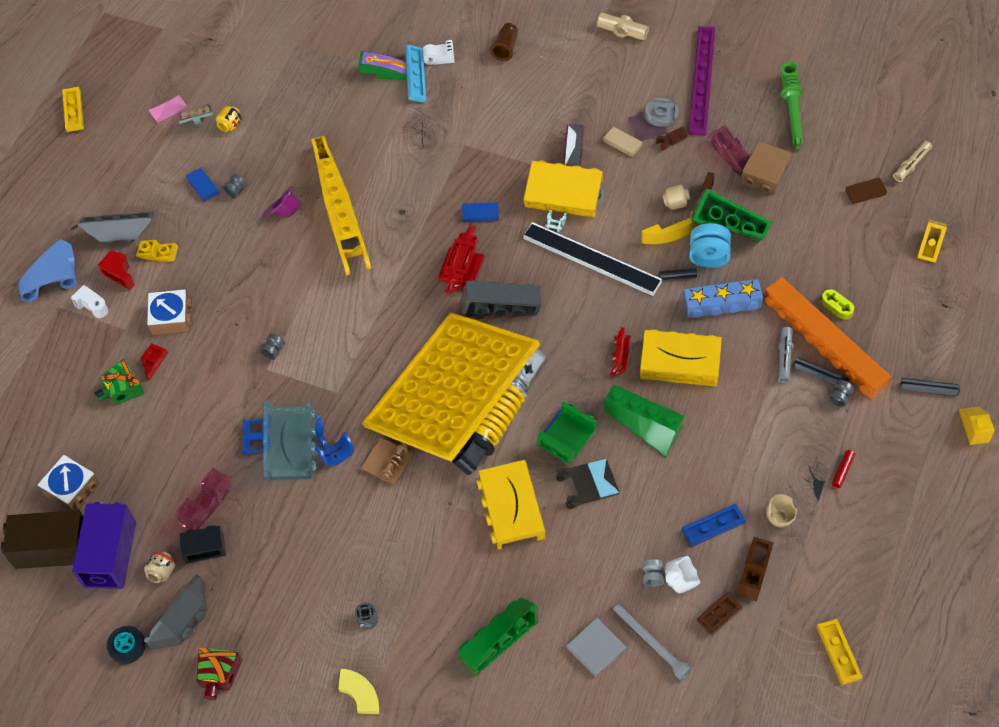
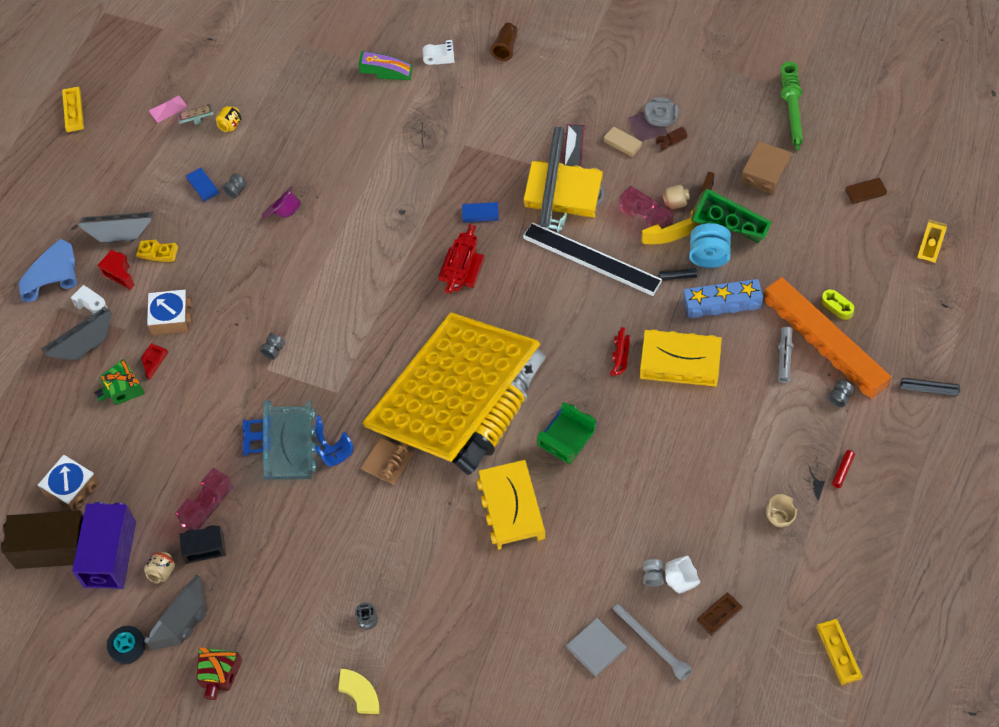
yellow piece [311,135,371,276] -> none
medium azure tile [405,44,426,103] -> none
green wedge [457,597,539,677] -> none
dark grey wedge [460,280,541,319] -> none
clear smoke flag [556,459,620,509] -> none
tan piece [597,13,649,40] -> none
green wedge [604,384,684,458] -> none
blue tile [681,504,746,547] -> none
magenta tile [689,26,715,136] -> none
clear pink slope [707,125,750,176] -> none
reddish brown slope [737,537,774,602] -> none
black axle [793,357,850,385] -> none
tan pin [893,140,932,182] -> none
yellow slope [959,406,995,445] -> none
none -> dark grey wedge [41,306,112,360]
none -> dark grey axle [539,127,564,227]
none -> clear pink arch [619,185,674,229]

